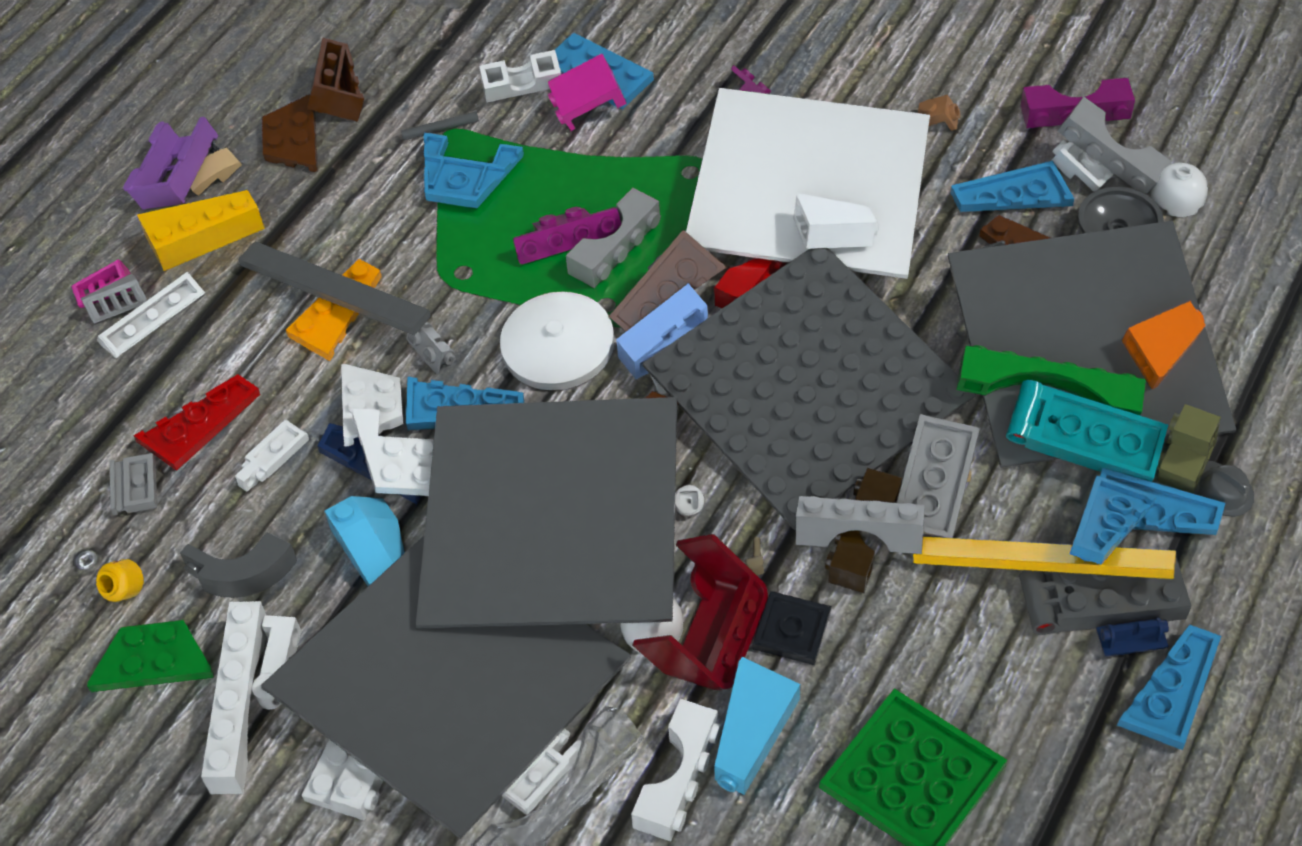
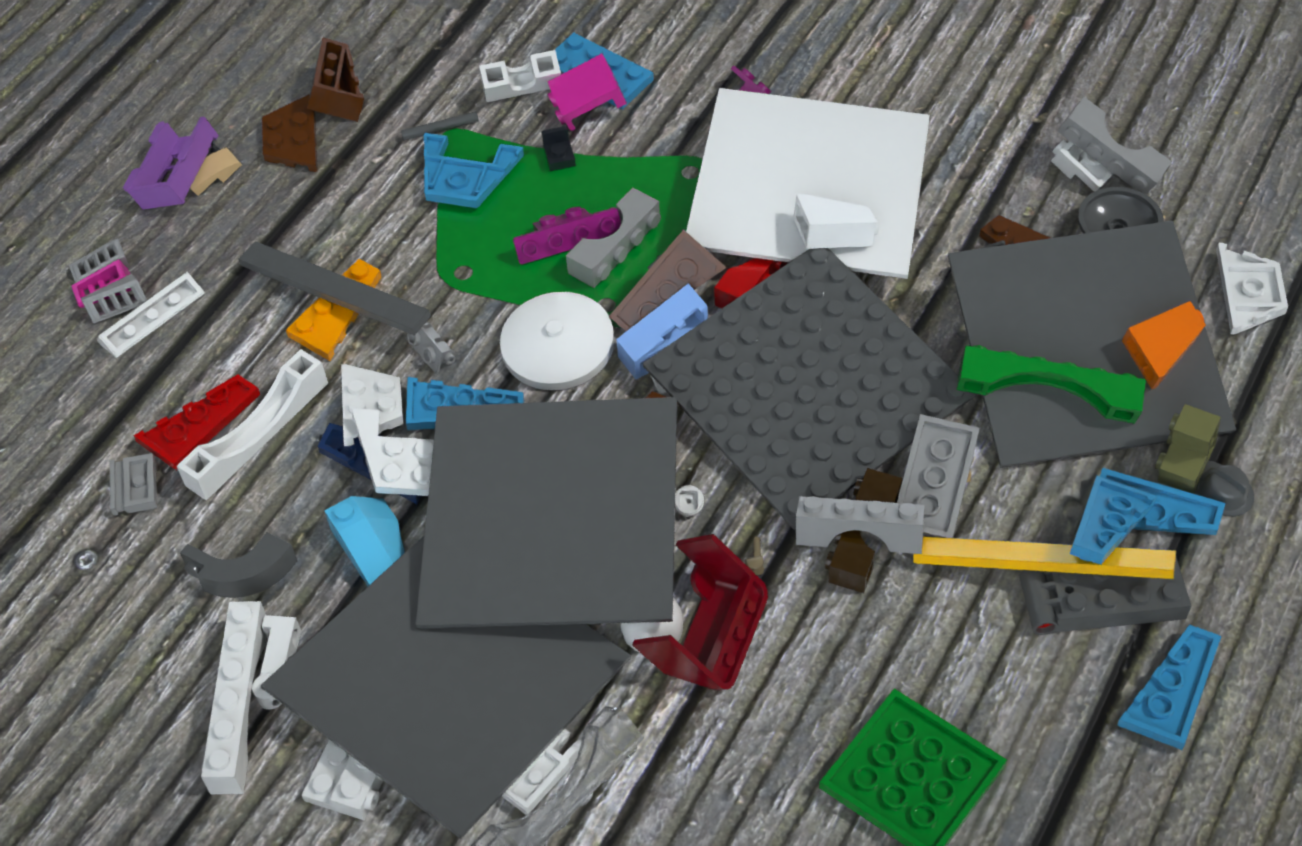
green wing [87,620,214,692] -> none
yellow head [96,559,144,602] -> none
yellow wedge [137,190,265,271] -> none
white hinge [235,420,309,492] -> none
white arch [631,699,722,842] -> none
medium azure slope [714,657,800,795] -> none
black tile [753,591,832,665] -> none
medium nougat bracket [918,94,960,131] -> none
dark azure wing [950,161,1074,212] -> none
teal hinge [1006,380,1169,482] -> none
magenta arch [1020,78,1135,128] -> none
dark blue hinge [1096,617,1169,657] -> none
white cylinder [1150,162,1208,217] -> none
none -> light grey slope [69,238,130,283]
none -> white arch [177,349,328,501]
none -> black bracket [541,126,576,171]
none -> white wing [1216,243,1288,334]

